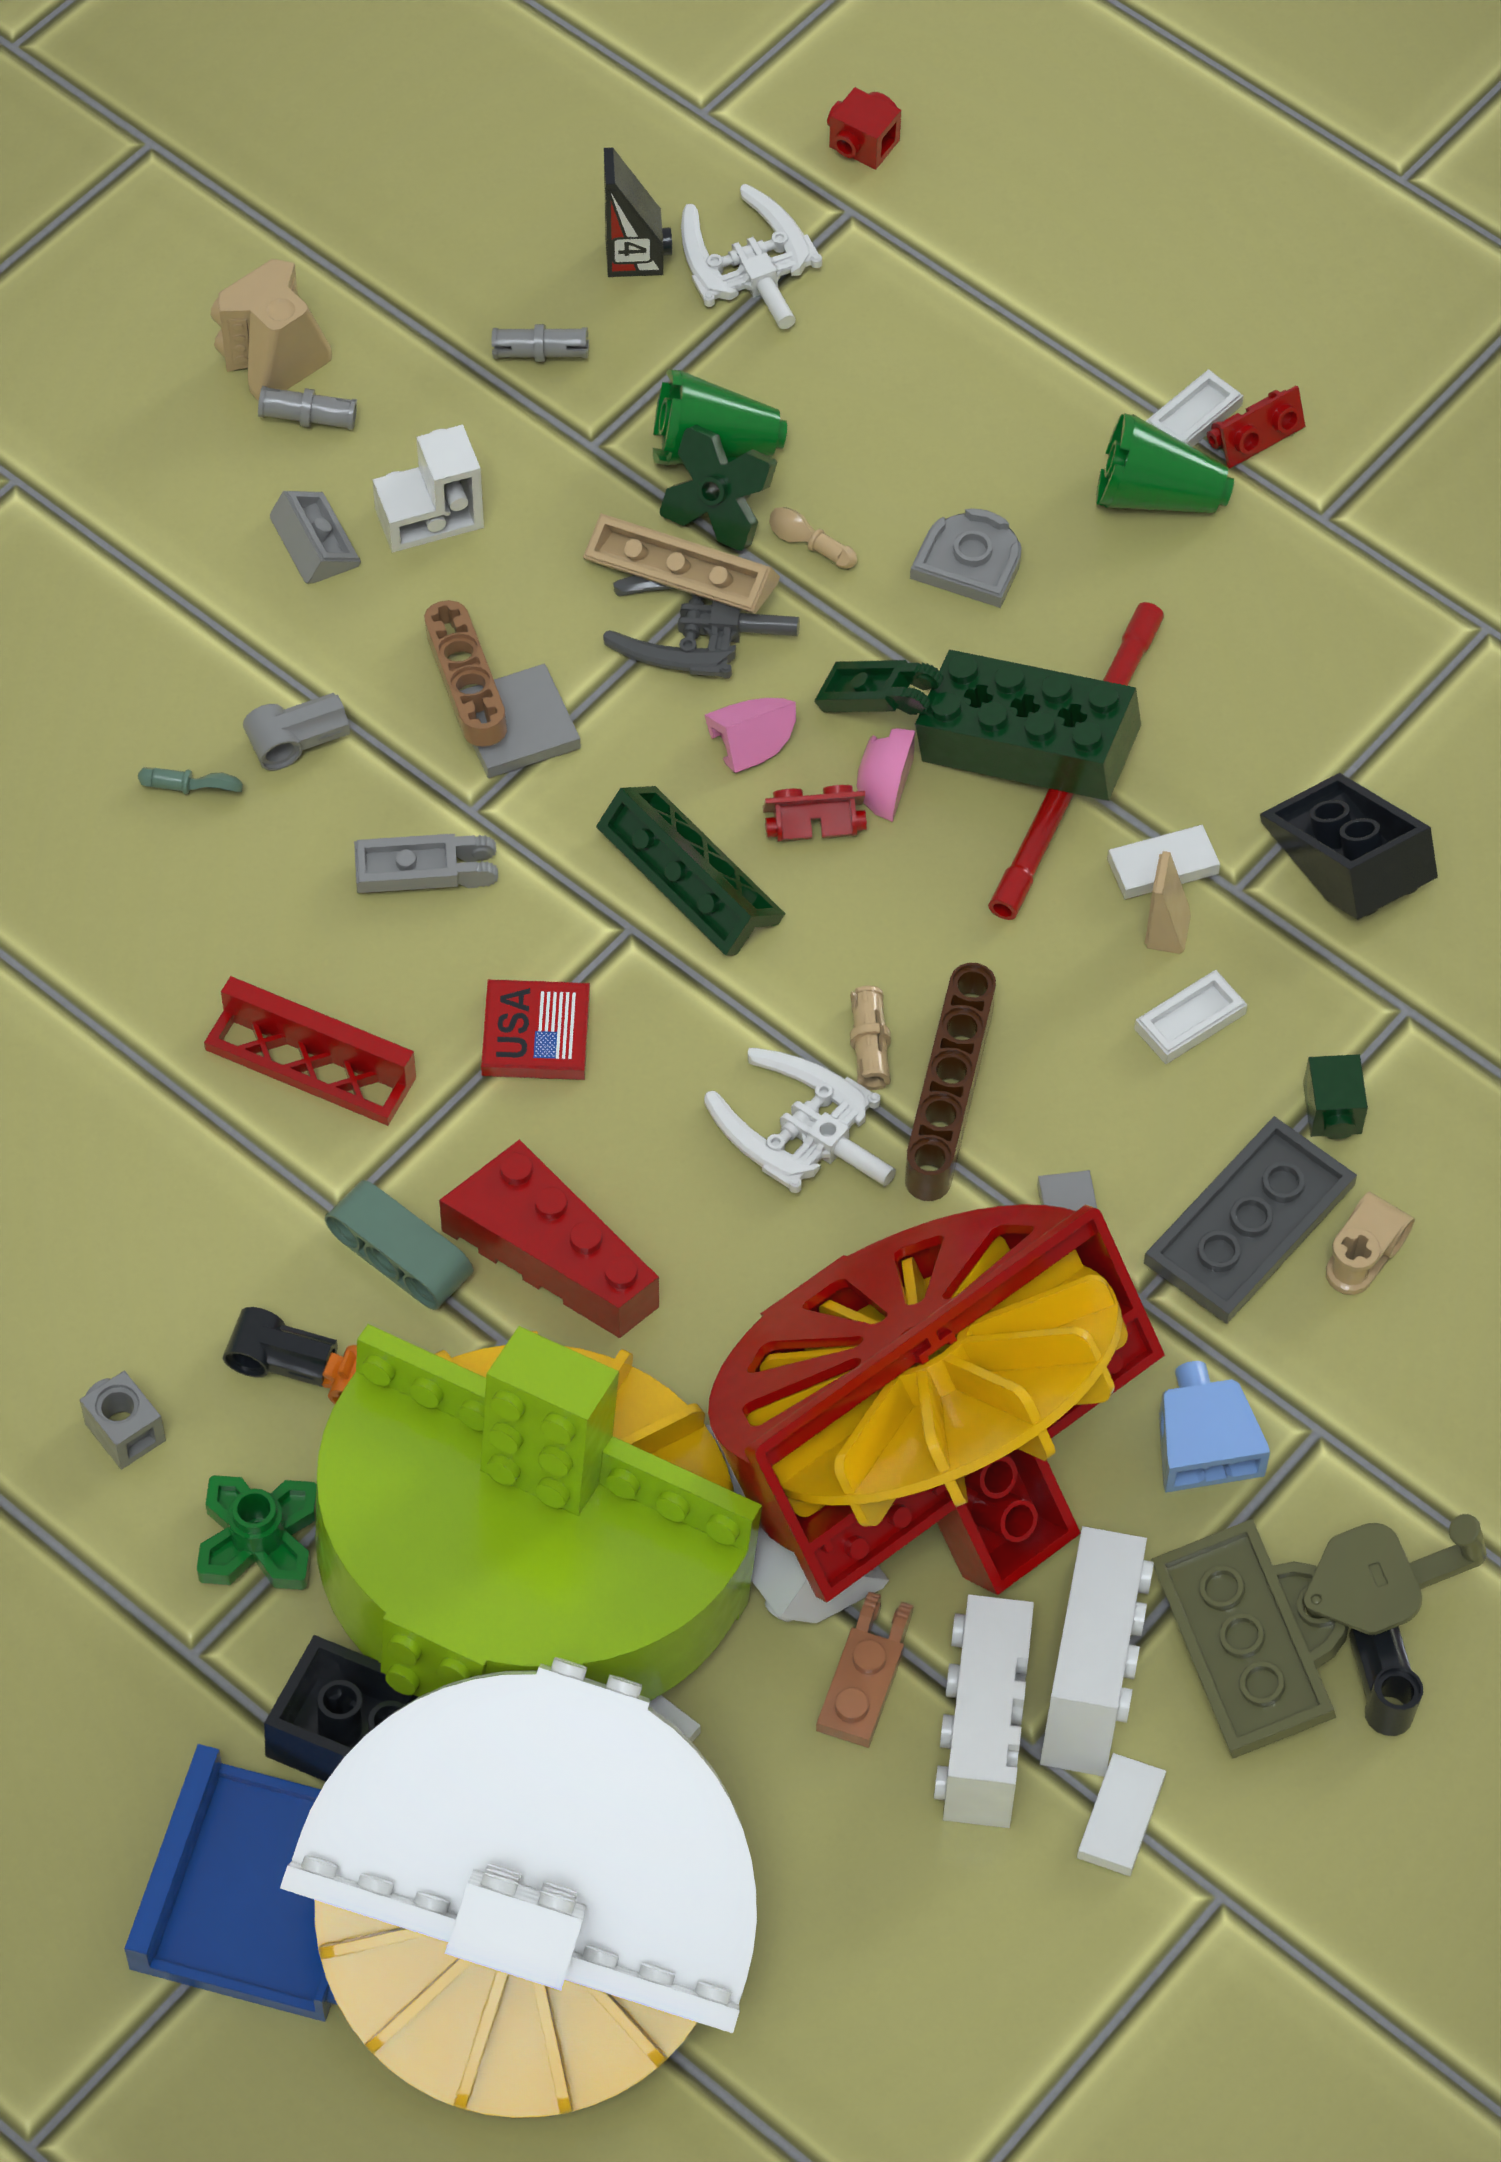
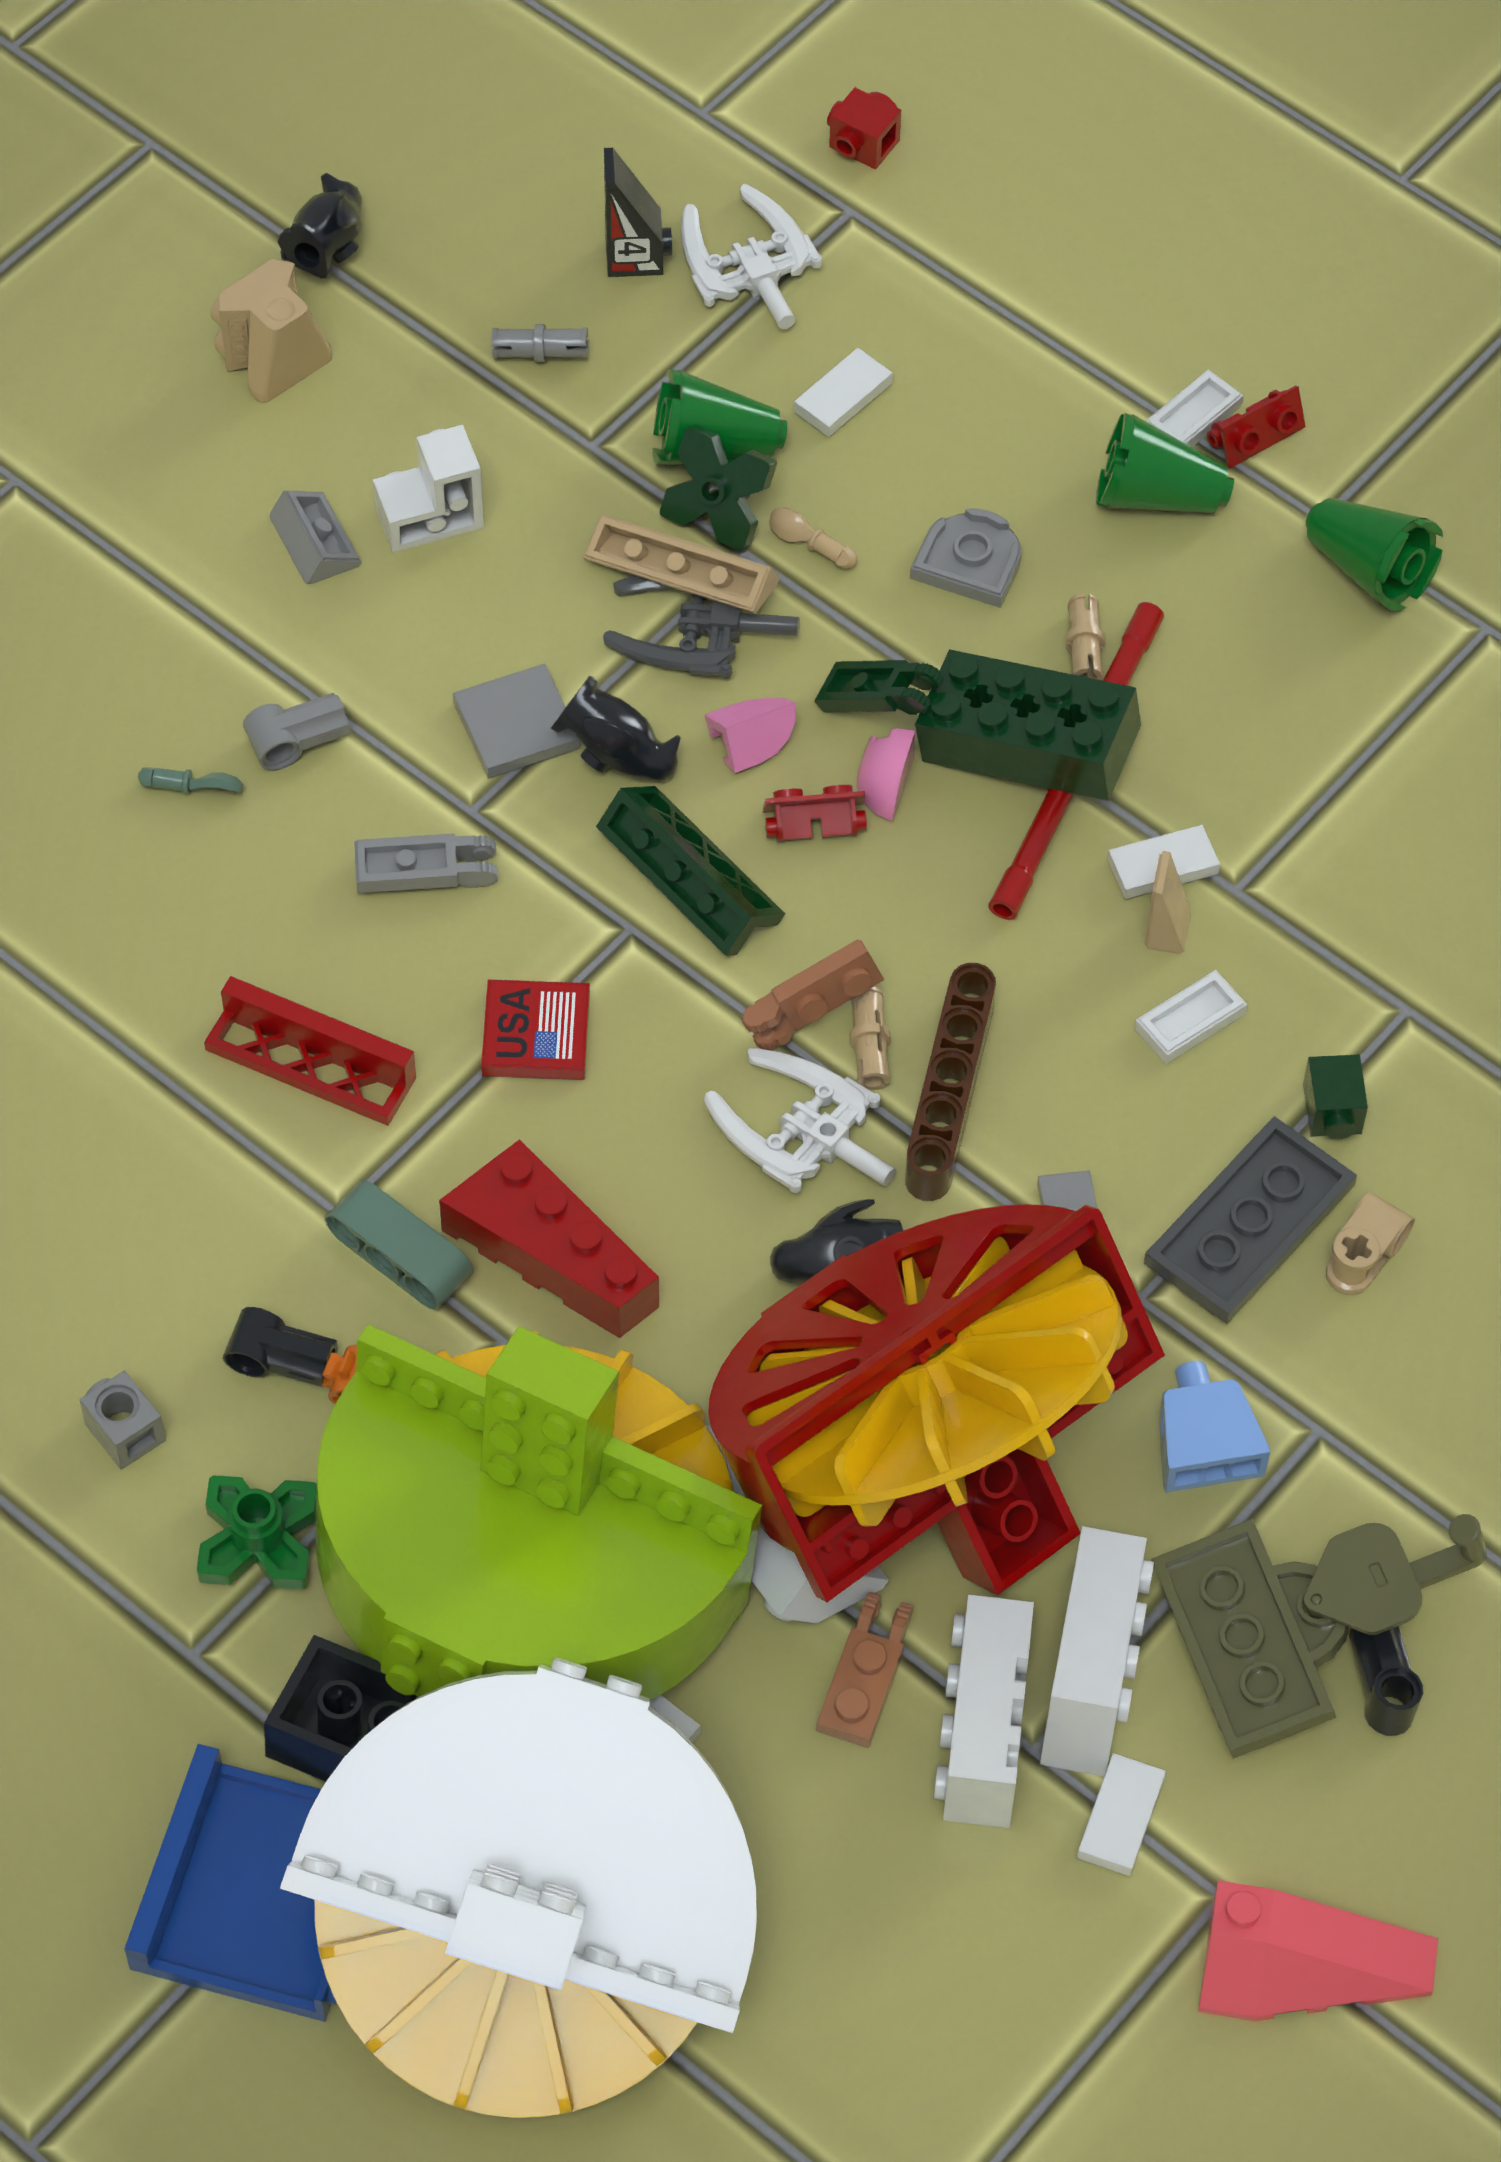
light grey pin [258,386,357,430] -> none
medium nougat beam [424,600,507,747] -> none
black slope [1260,773,1438,920] -> none
none -> black animal [277,173,362,279]
none -> black animal [550,676,681,781]
none -> nougat hinge [741,939,884,1050]
none -> black animal [770,1199,903,1283]
none -> white tile [794,348,893,437]
none -> tan pin [1066,593,1105,681]
none -> coral wedge [1198,1880,1438,2021]
none -> green cone [1306,498,1443,611]

